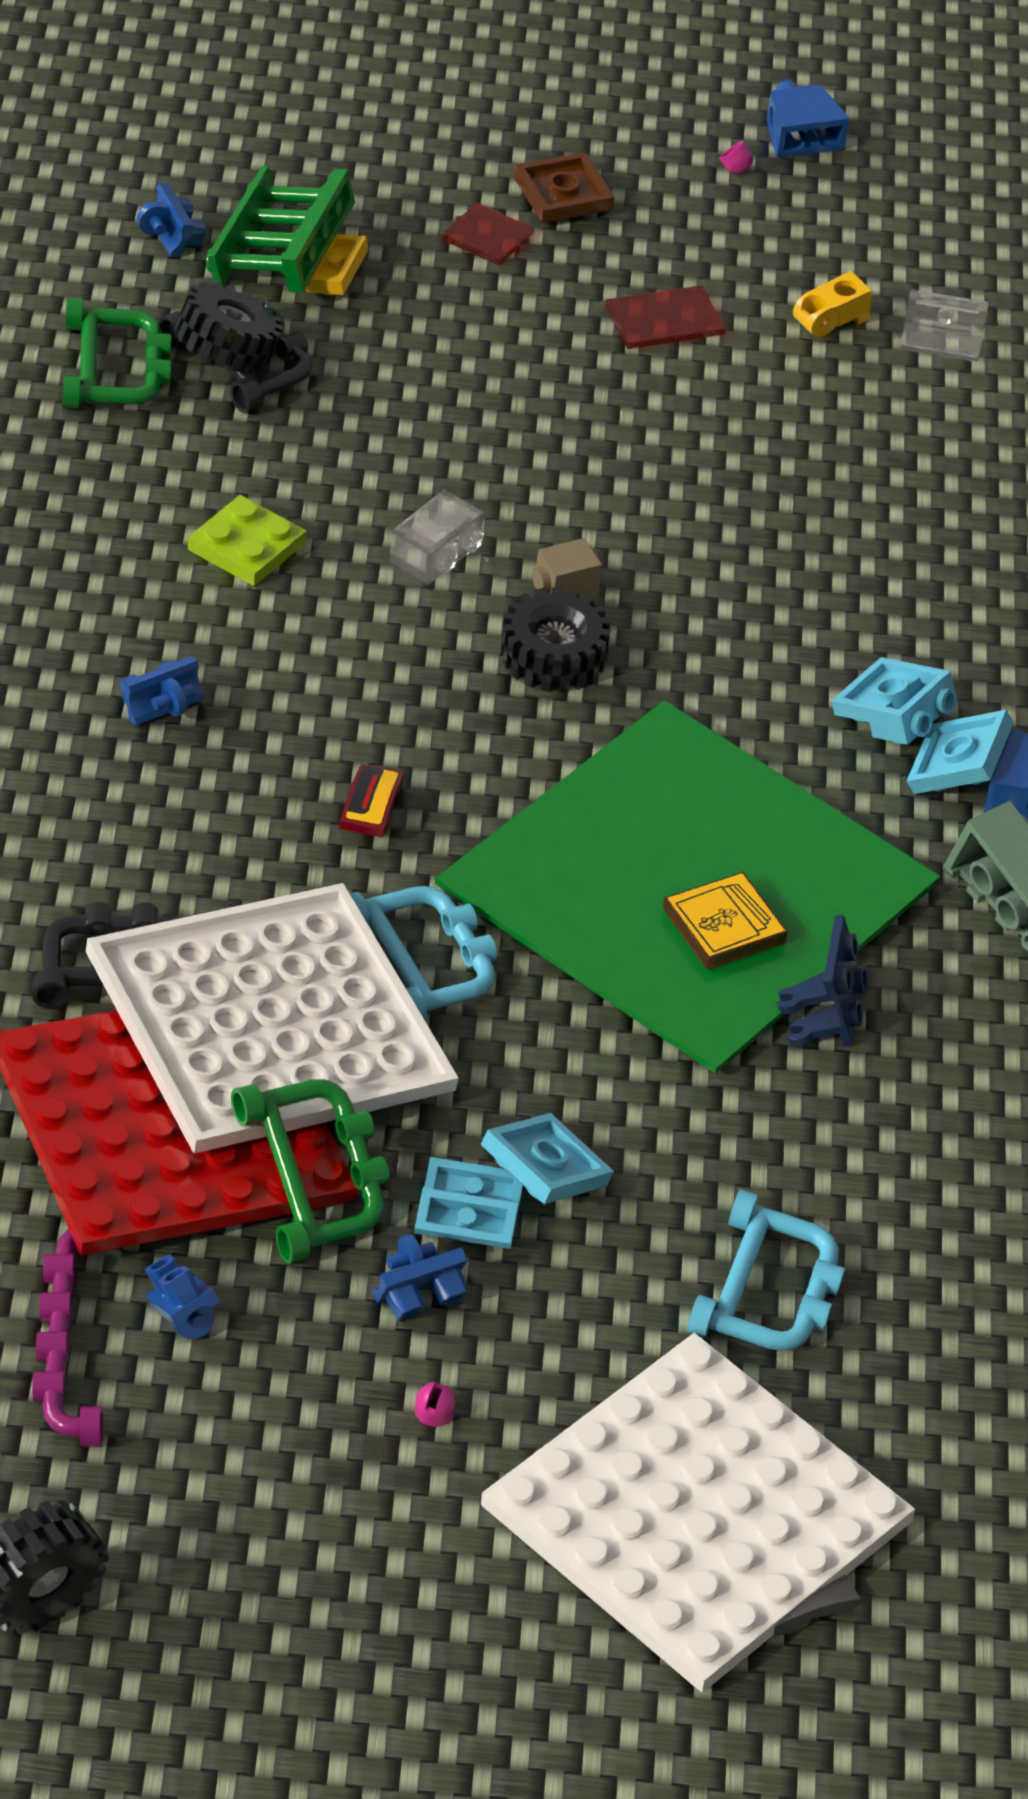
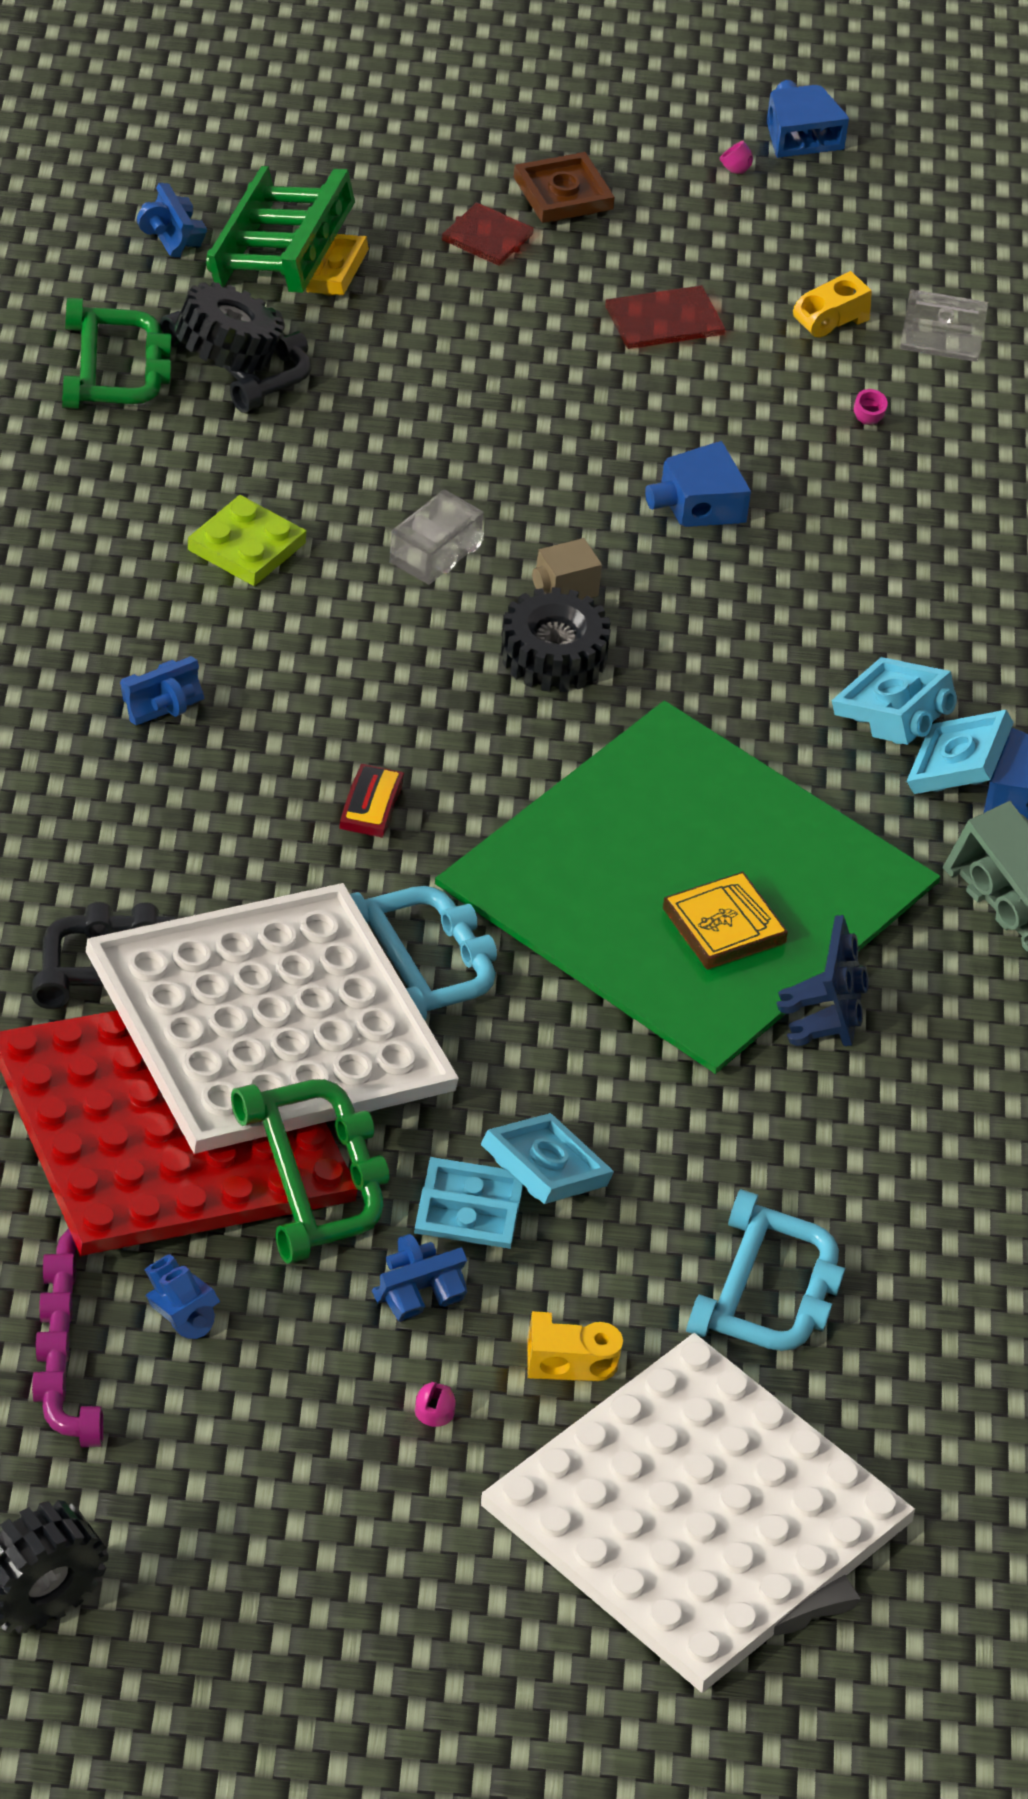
none -> yellow leg [527,1311,623,1381]
none -> blue torso [645,441,751,527]
none -> dark pink hinge [854,389,888,425]

